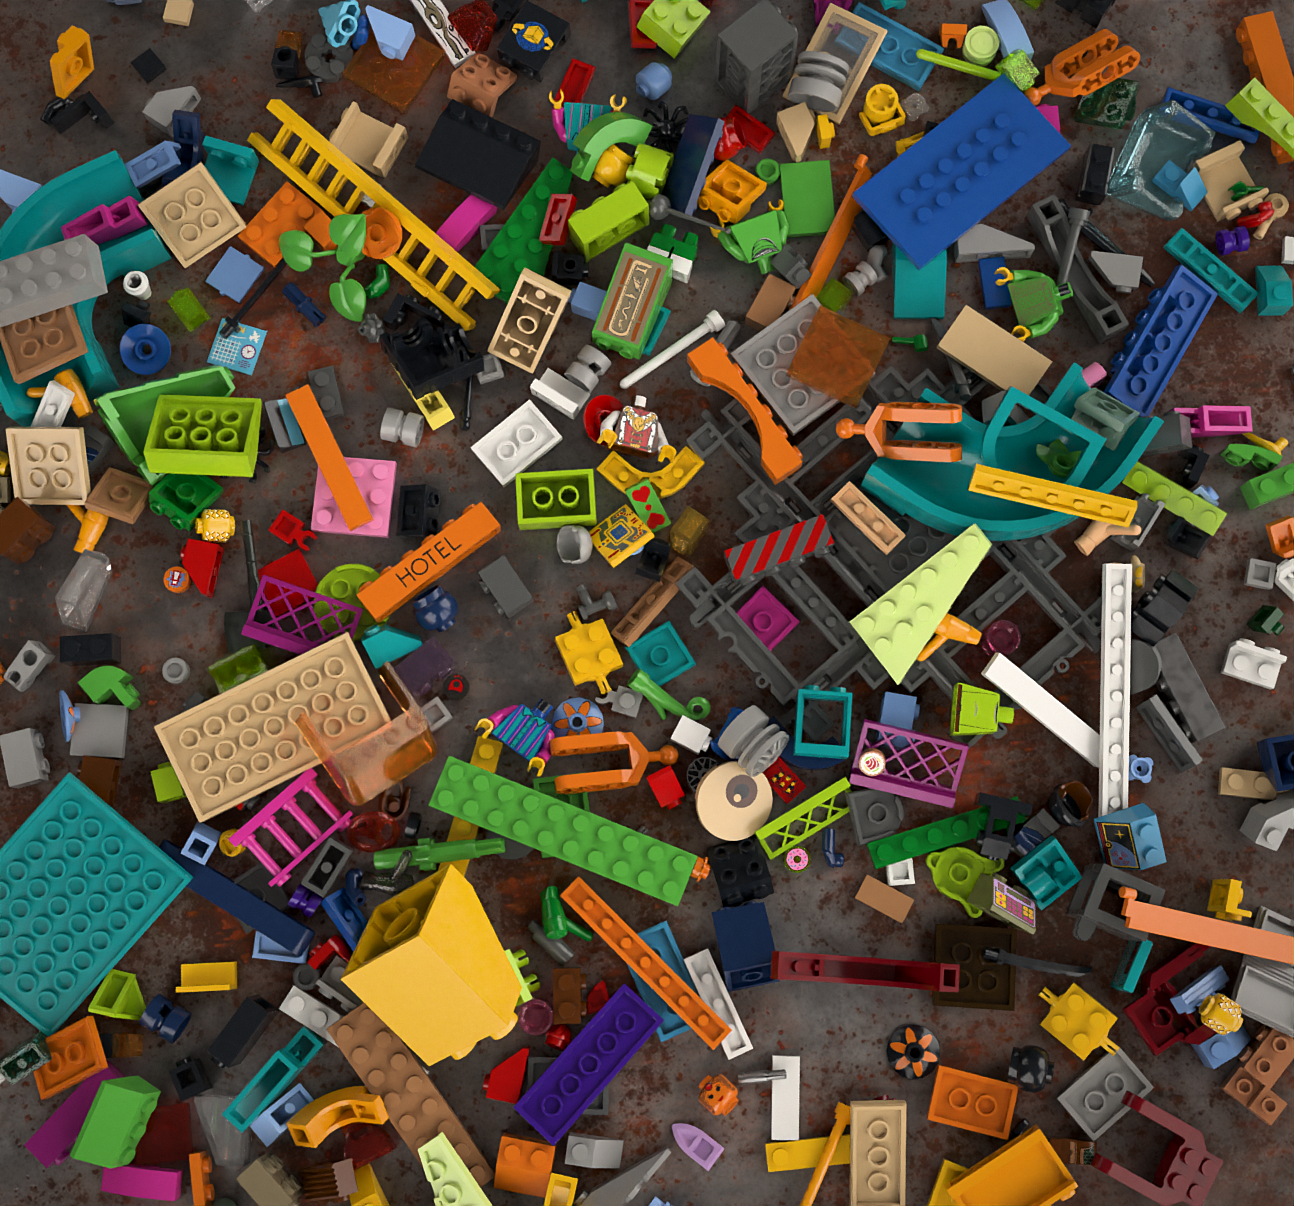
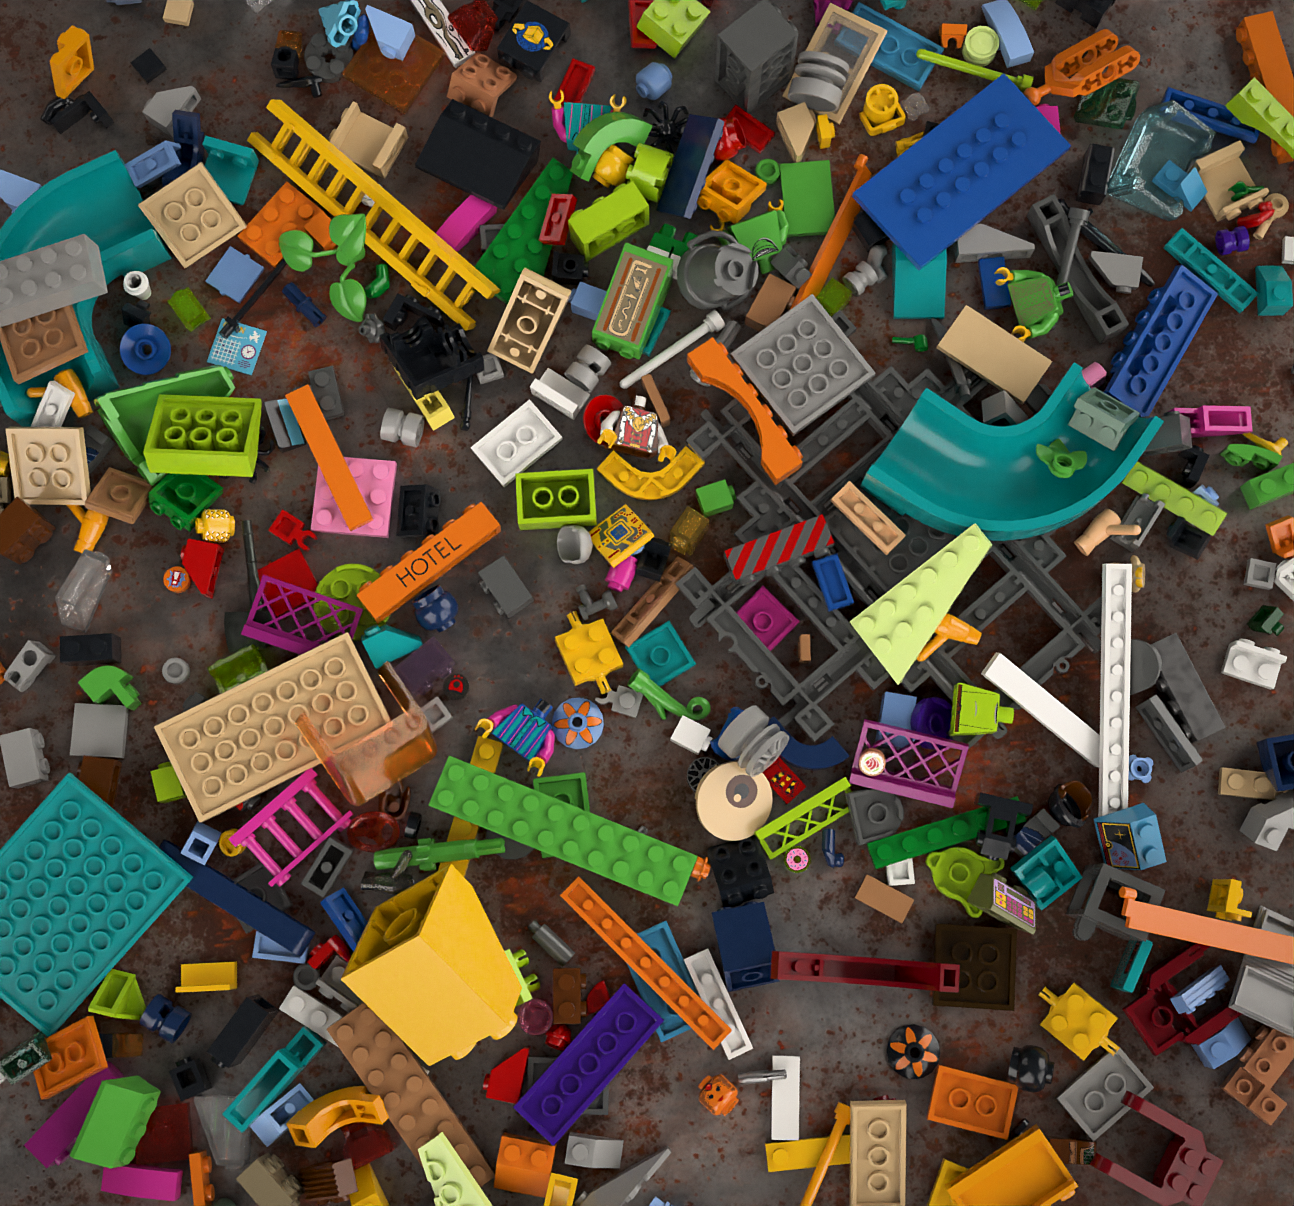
medium blue dish [59,690,80,742] -> none
dark pink slope [61,196,148,244] -> none
dark purple wheel [287,882,323,918] -> none
dark blue arm [345,868,366,906] -> none
orange tile [361,208,402,259] -> none
green piece [539,886,593,941] -> none
orange piece [549,731,679,794] -> none
bright green tile [625,477,672,533] -> none
red slope [646,765,685,810] -> none
dark grey sword [647,194,731,234] -> none
lavender plate [672,1123,724,1171] -> none
clear orange plate [786,305,890,408] -> none
teal window [793,685,852,759] -> none
orange piece [835,402,962,462] -> none
yellow plate [968,464,1137,527] -> none
teal window [981,386,1107,487] -> none
clear pink wheel [981,620,1021,658] -> none
black sword [981,947,1092,977] -> none
clear neon green brick [995,49,1040,91] -> none
black brick [1131,569,1198,647] -> none
yellow head [1199,993,1243,1035] -> none
none -> dark pink brick [605,555,638,593]
none -> medium nougat tile [641,374,670,429]
none -> dark grey piece [677,230,758,311]
none -> bright green brick [695,479,736,518]
none -> medium nougat tile [798,634,811,664]
none -> blue tile [812,553,854,612]
none -> dark purple tile [910,697,952,750]

